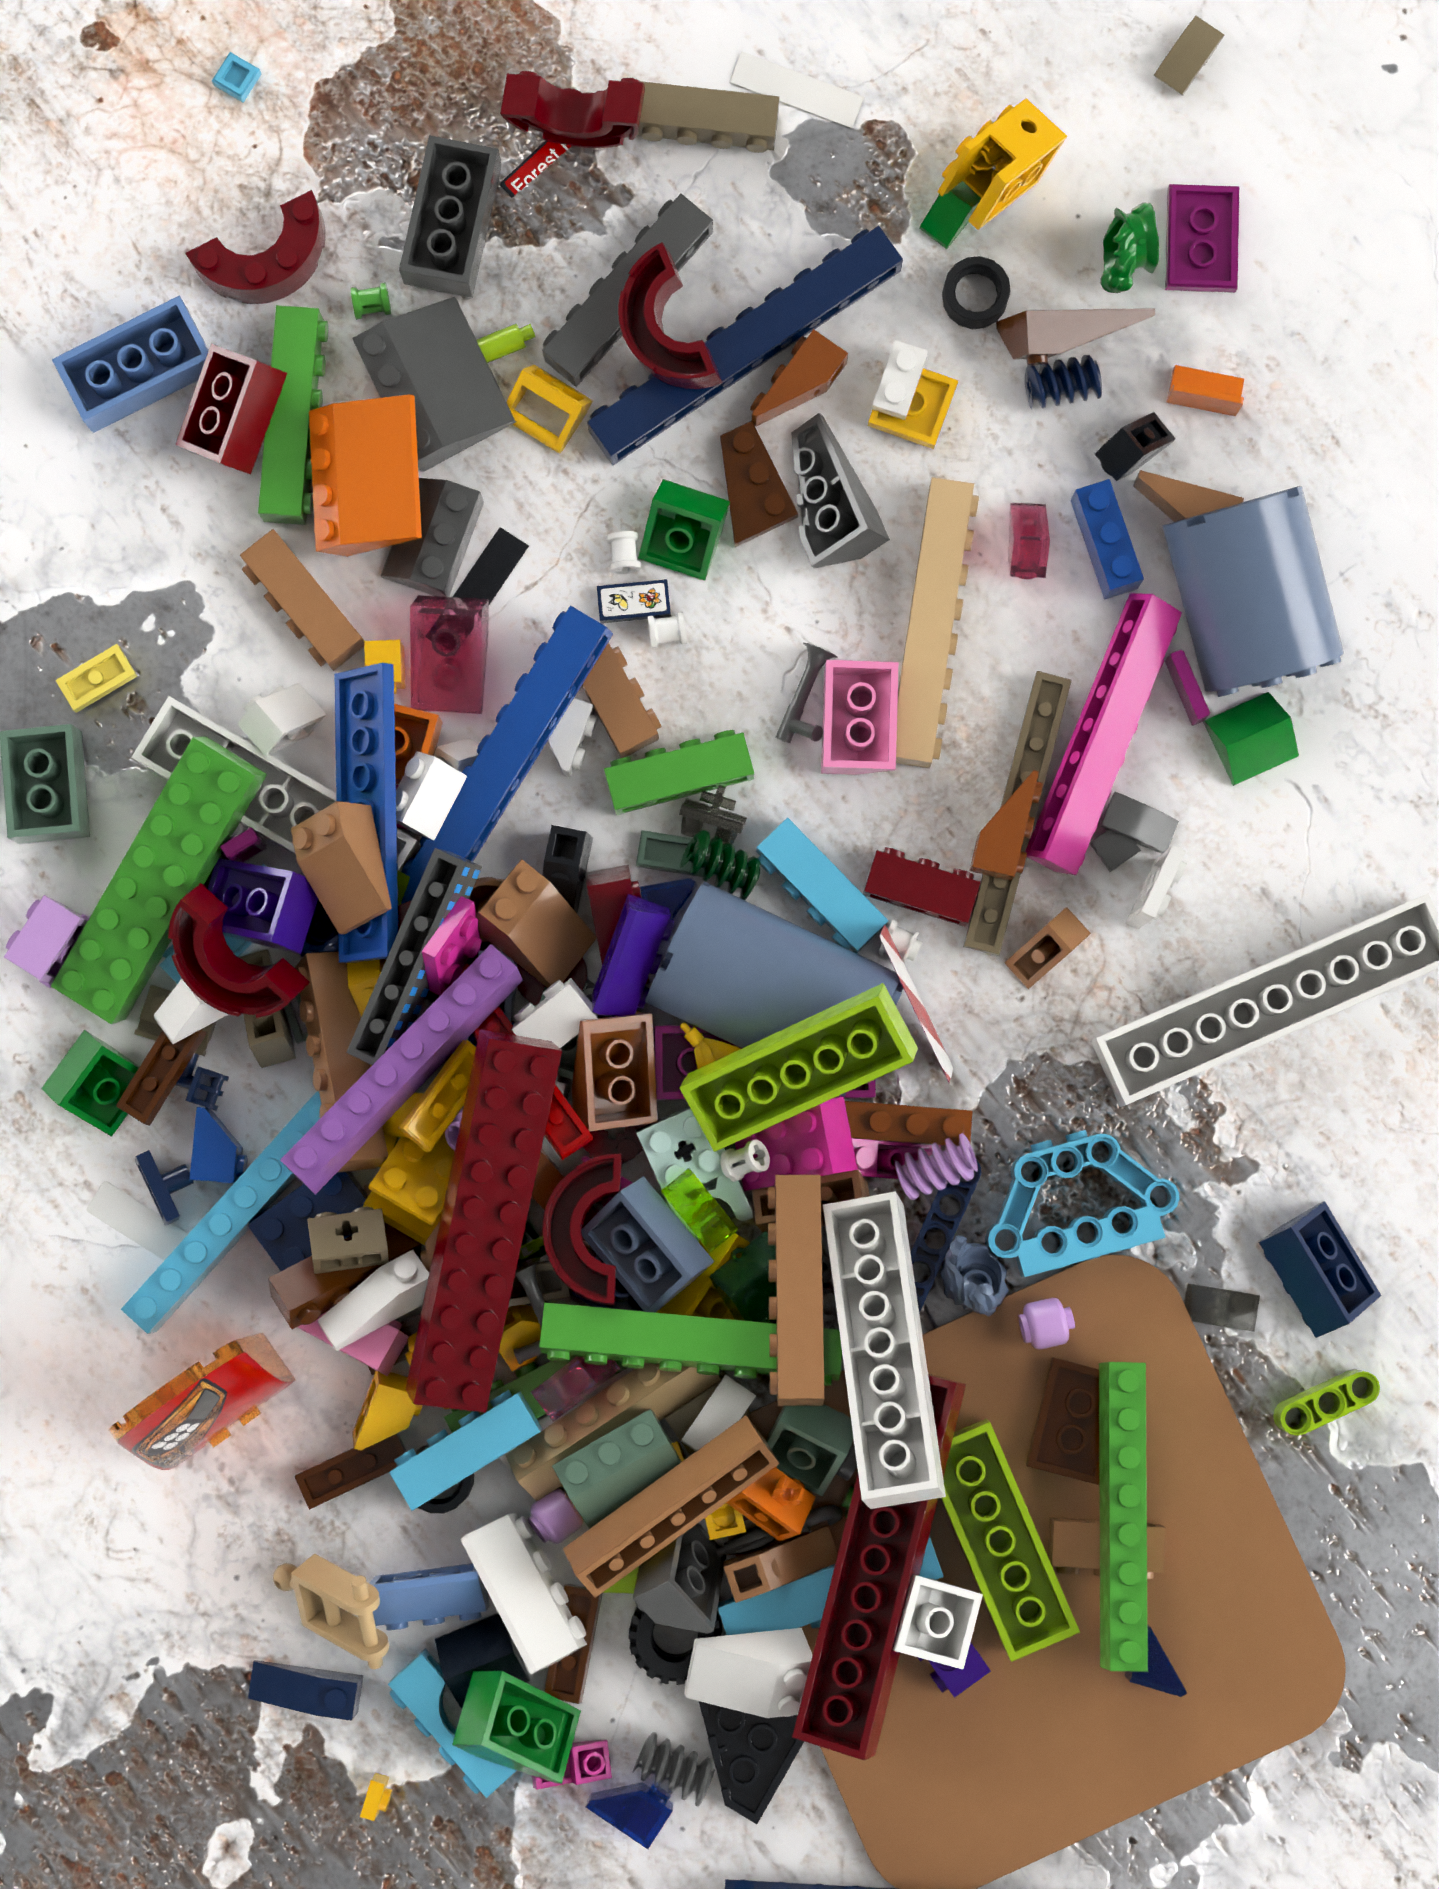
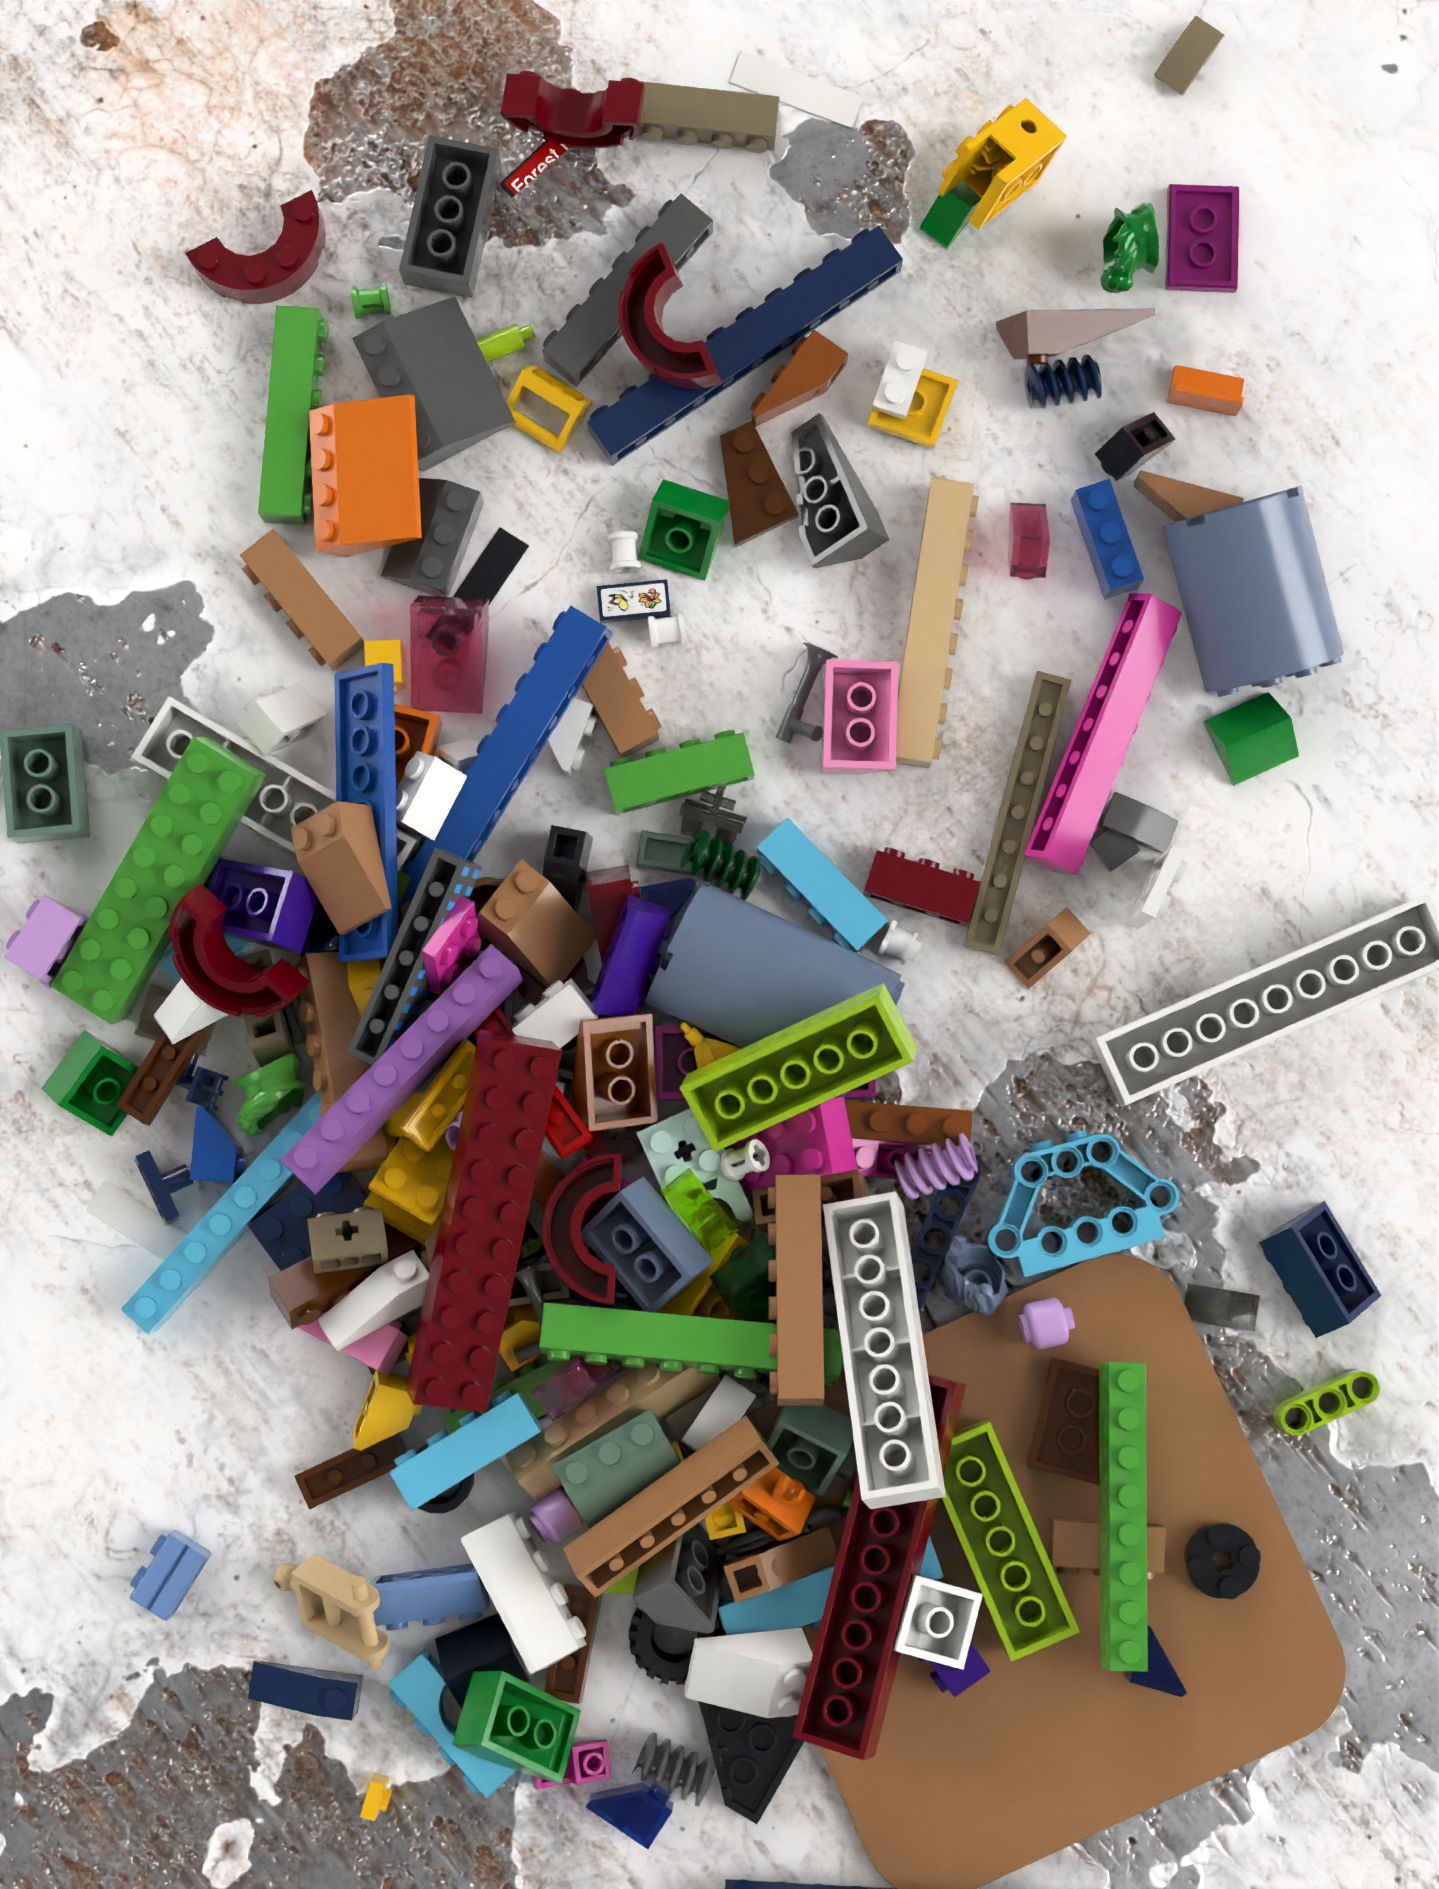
medium blue brick [52,295,209,433] -> none
light yellow plate [55,644,138,713] -> none
windscreen [108,1333,296,1470] -> none
dark red brick [175,343,287,475] -> none
medium azure tile [212,52,262,103] -> none
magenta tile [220,827,267,863] -> none
sticker [879,924,953,1083] -> none
black tyre [942,256,1011,329] -> none
dark orange slope [969,770,1043,881] -> none
magenta tile [1165,649,1210,726] -> none
none -> medium blue brick [129,1530,212,1621]
none -> bright green piece [234,1053,309,1136]
none -> black plate [1184,1523,1261,1599]

